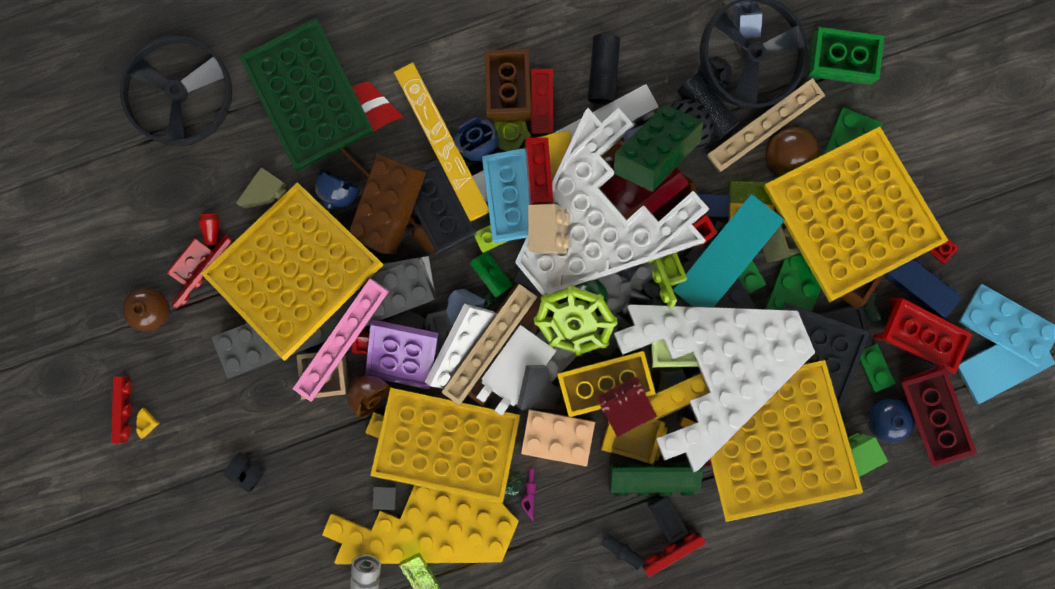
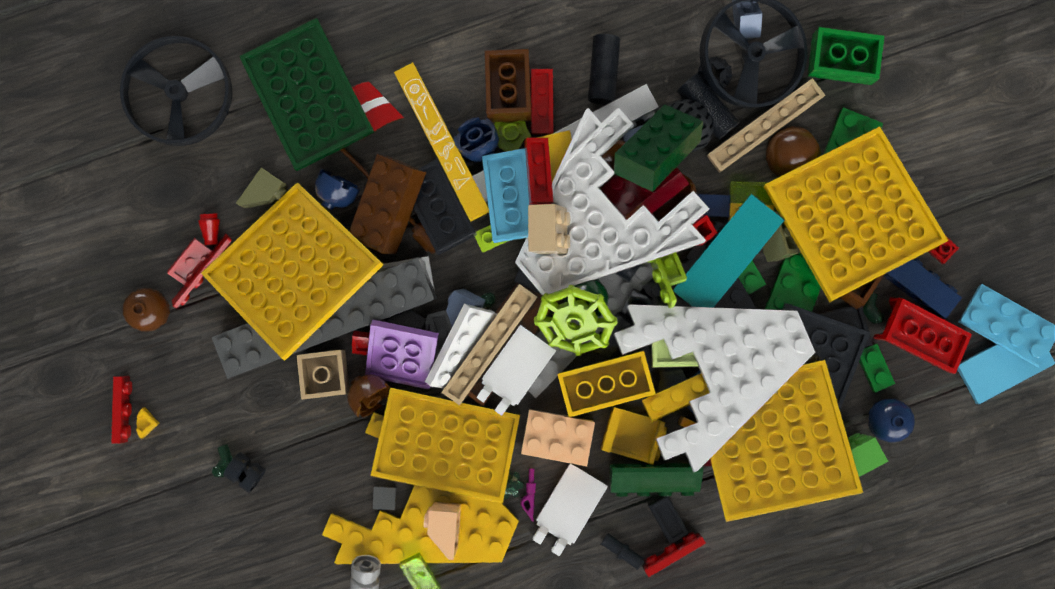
bright pink plate [293,278,389,402] -> none
green plate [470,251,513,298] -> none
black tile [517,365,561,410] -> none
dark red hinge [596,377,657,437] -> none
dark red brick [900,365,977,467] -> none
none -> clear green arm [212,444,233,478]
none -> light nougat slope [424,502,461,560]
none -> white tile [533,463,608,556]

